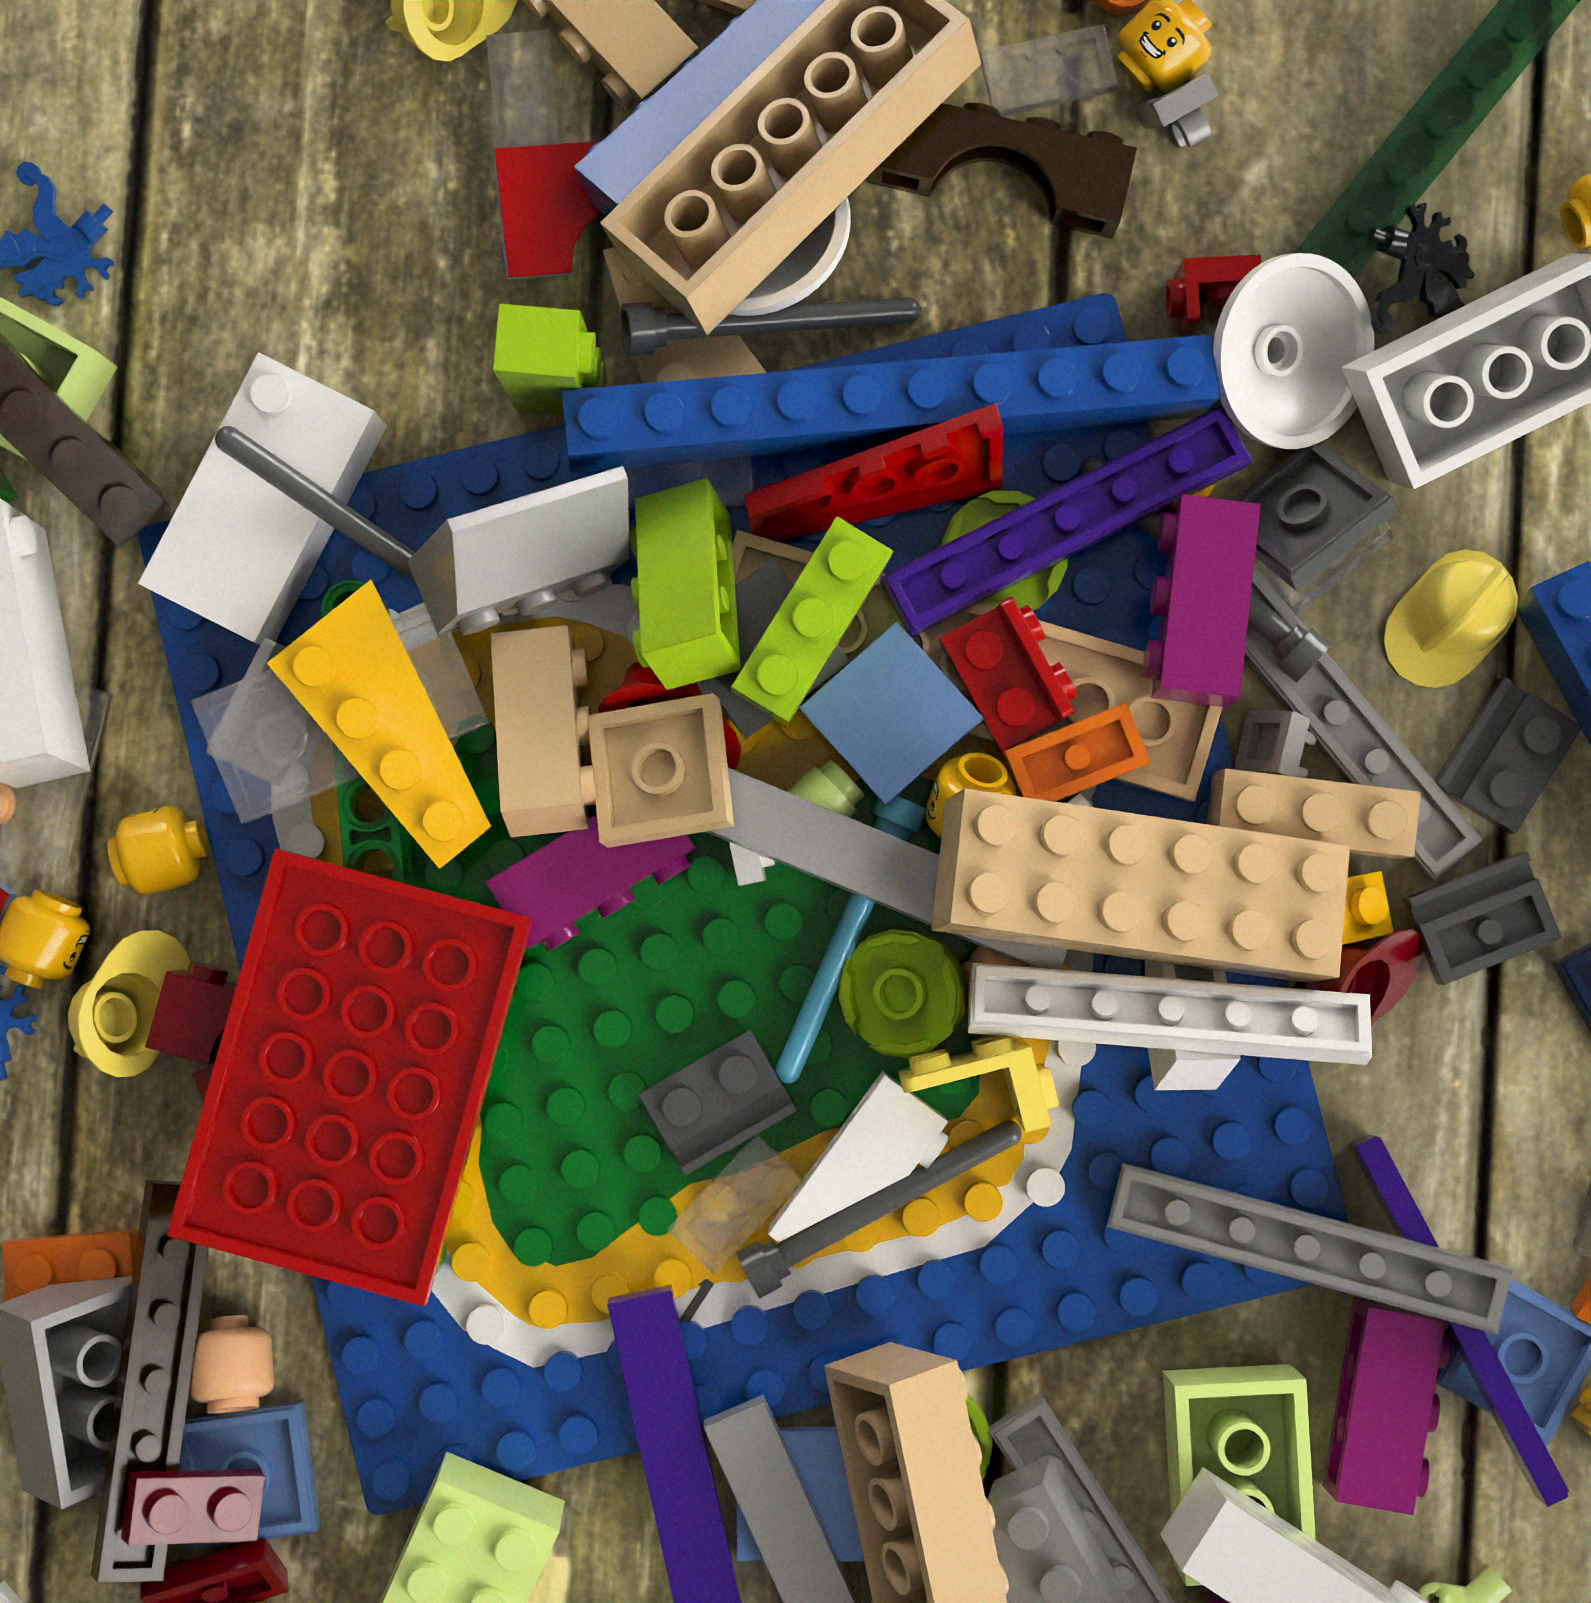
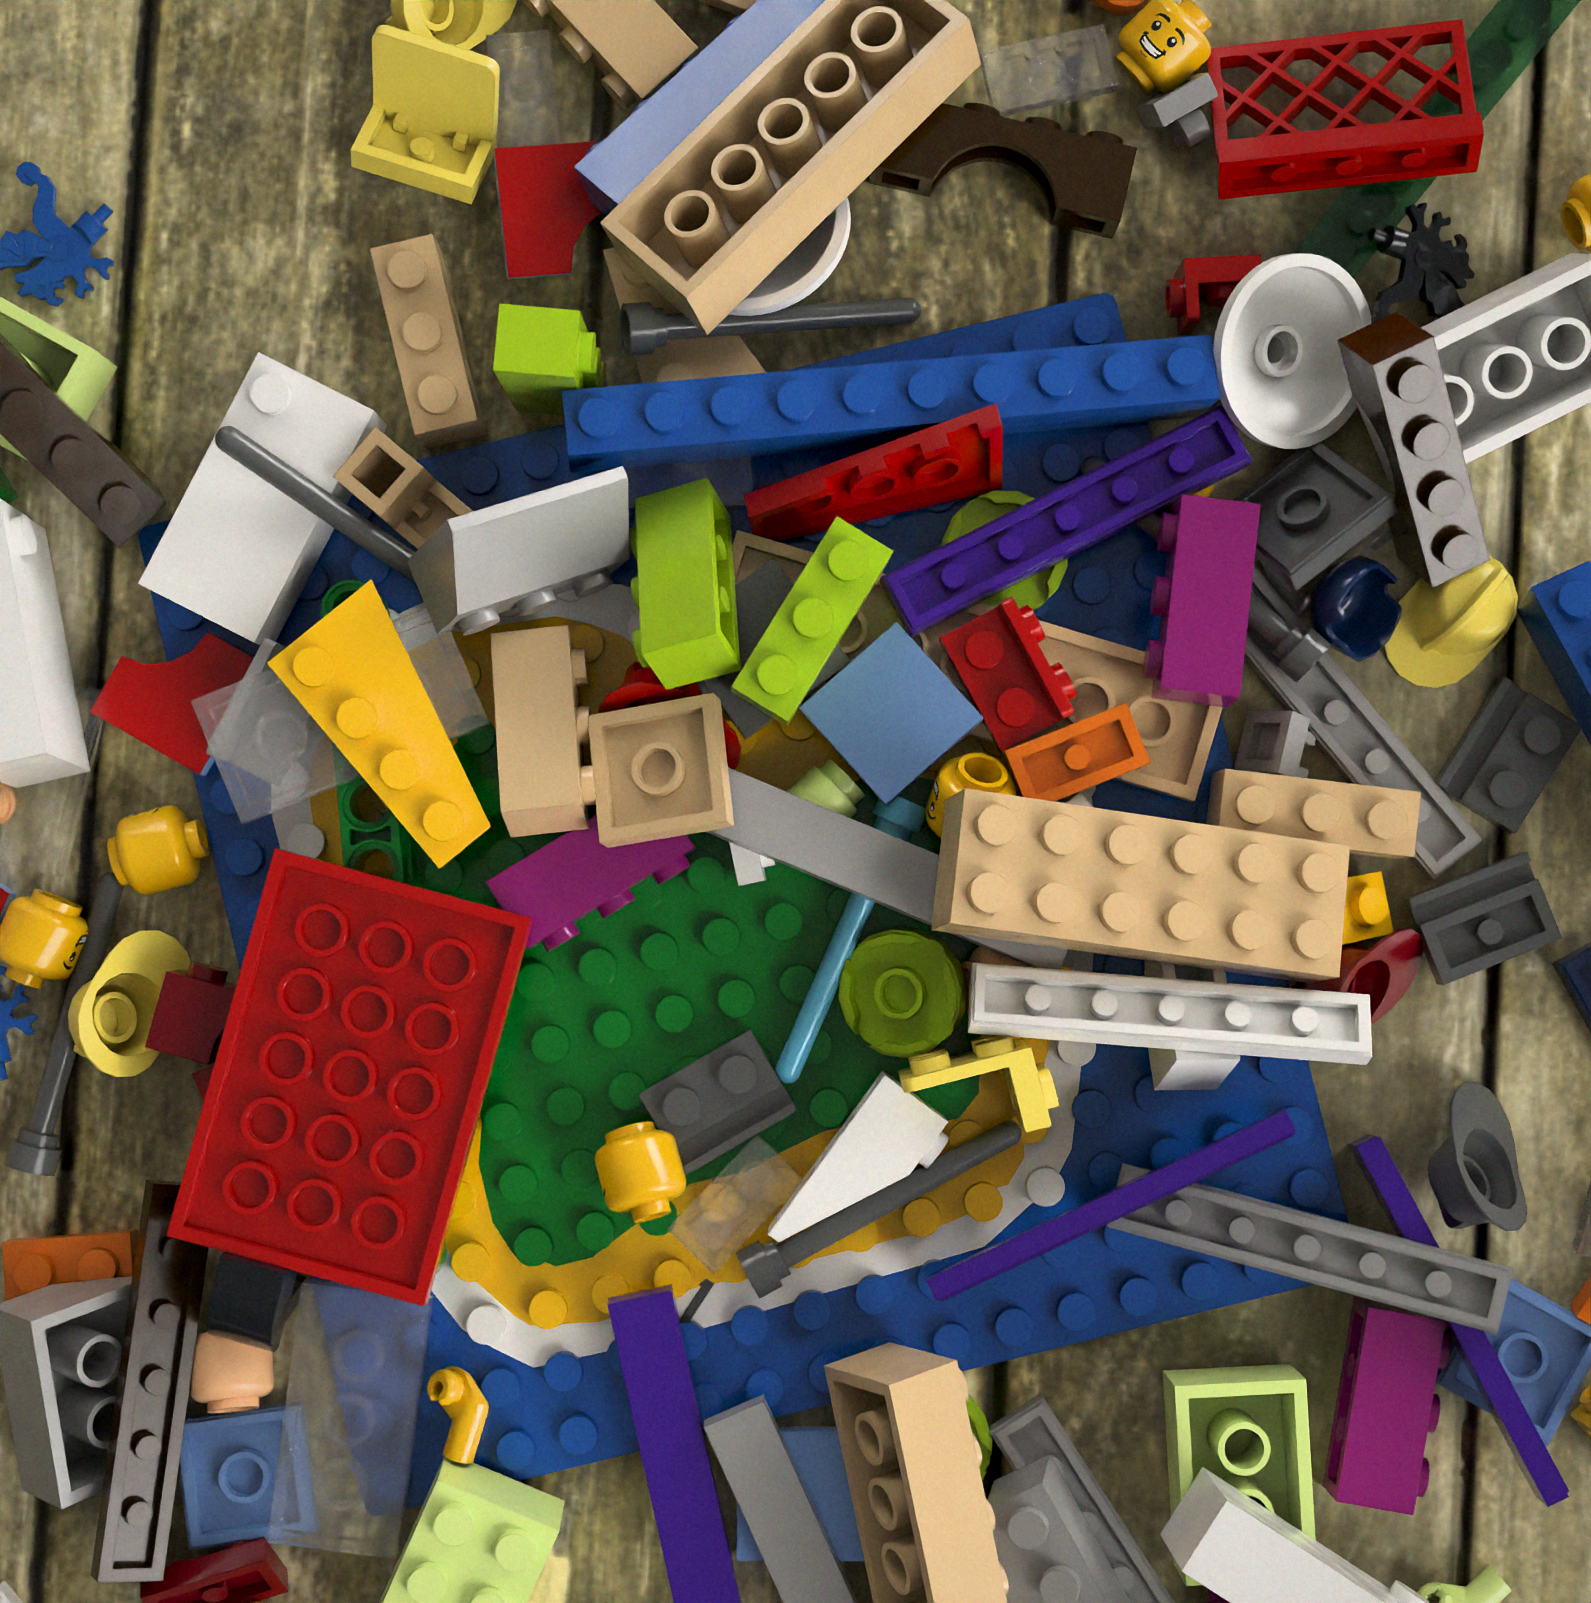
plate [121,1469,265,1546] -> none
none -> dark grey piece [3,872,124,1176]
none -> red tile [90,632,254,776]
none -> black brick [207,1252,307,1352]
none -> clear tile [267,1279,433,1559]
none -> tan brick [333,427,473,549]
none -> light yellow bracket [351,25,500,205]
none -> tan brick [370,234,487,449]
none -> yellow arm [427,1366,489,1464]
none -> yellow head [595,1121,686,1223]
none -> dark purple tile [926,1108,1297,1302]
none -> red fence [1206,19,1484,200]
none -> dark blue hair [1310,555,1402,662]
none -> arch [1337,312,1490,588]
none -> dark grey piece [1427,1082,1527,1231]

